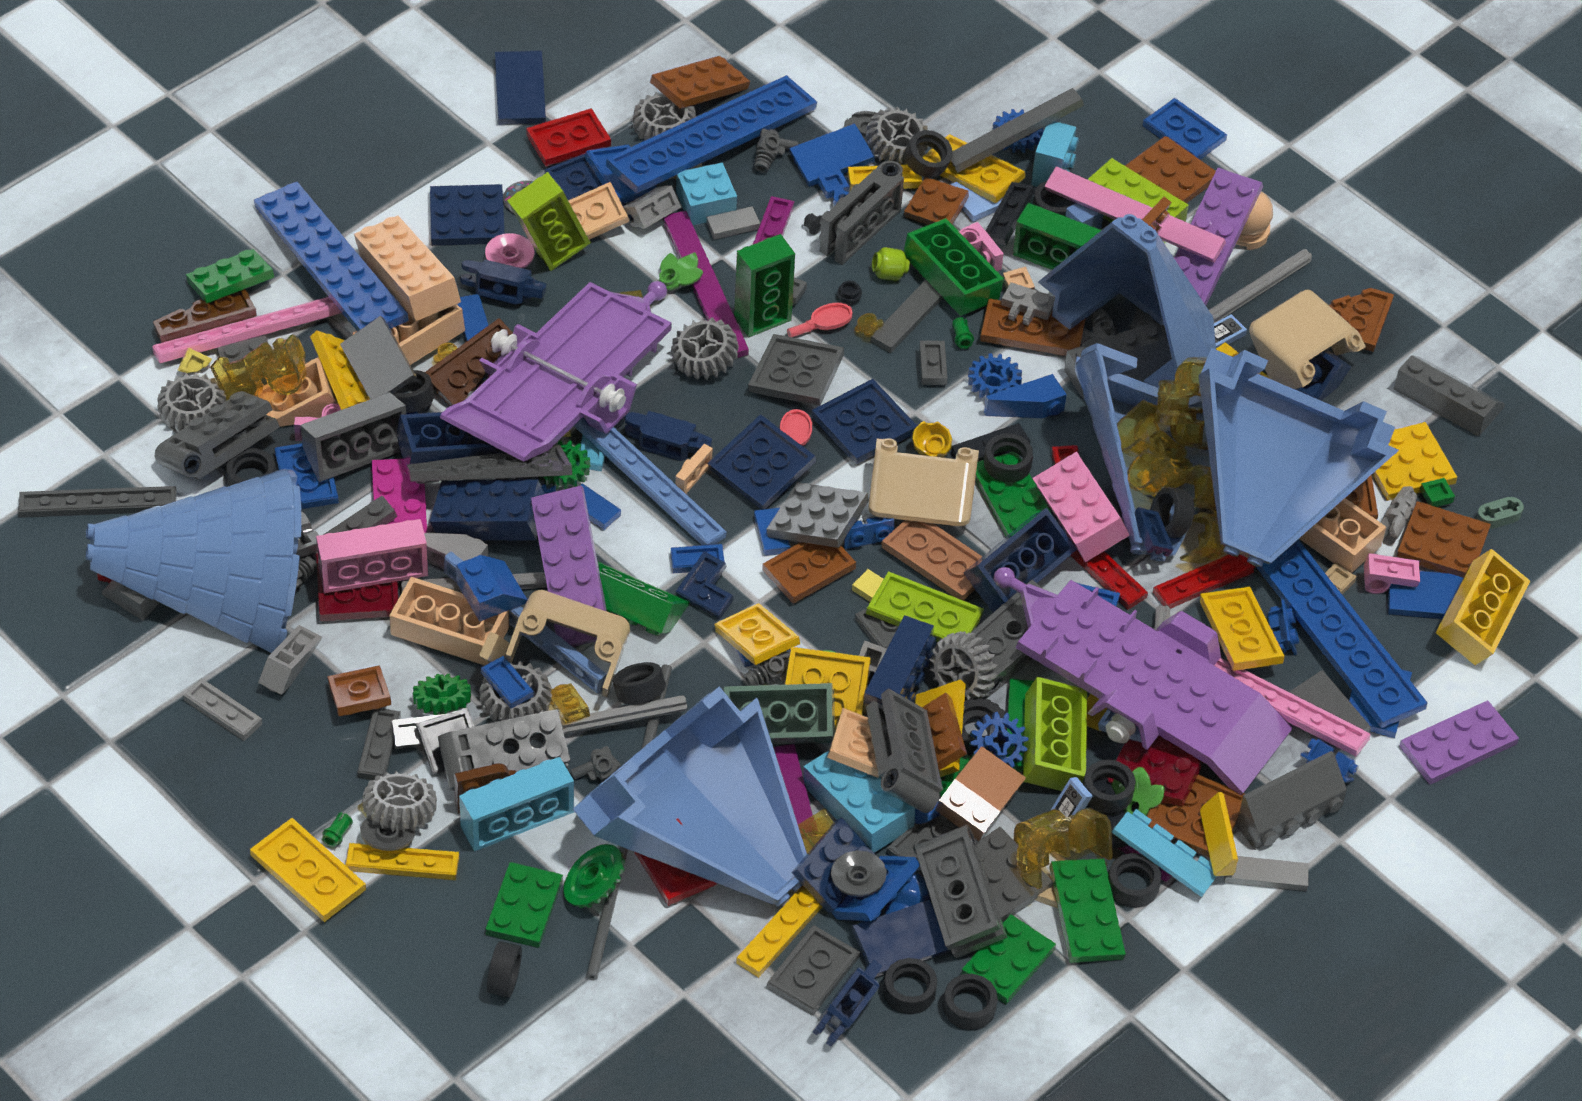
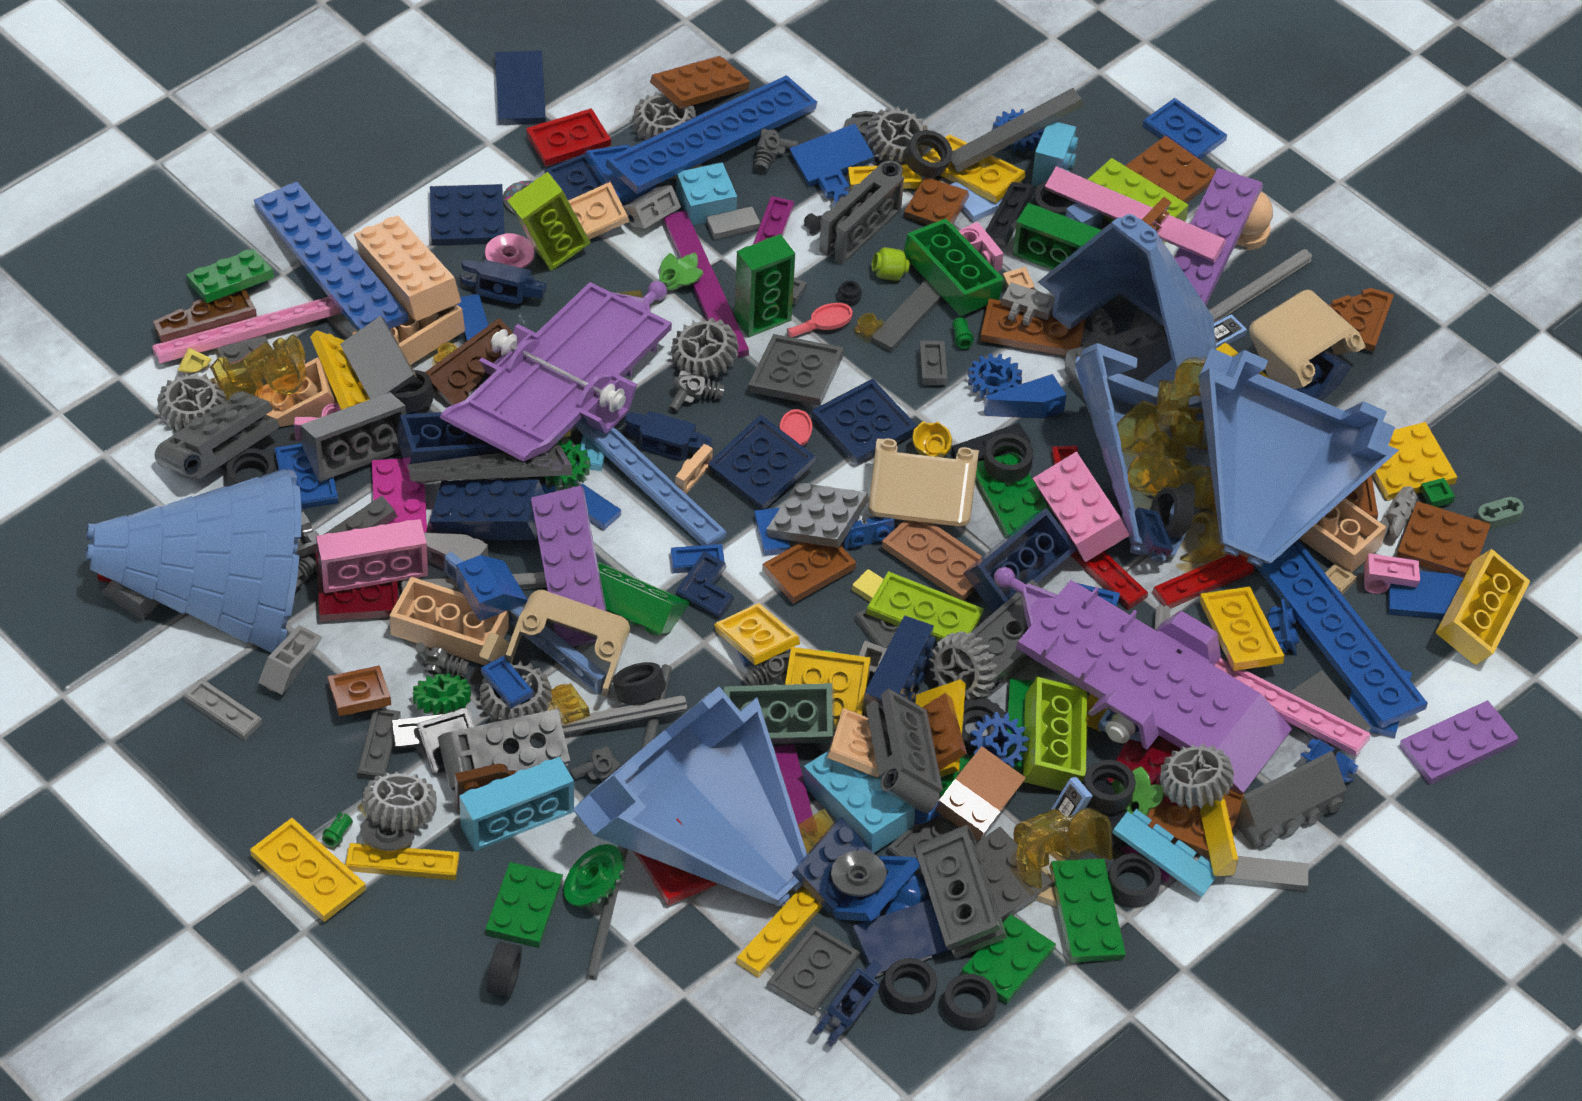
dark grey tile [18,486,177,518] -> none
dark grey slope [1394,355,1505,436] -> none
none -> dark grey piece [415,642,469,678]
none -> dark grey piece [669,370,724,412]
none -> light grey gear [1160,742,1234,810]

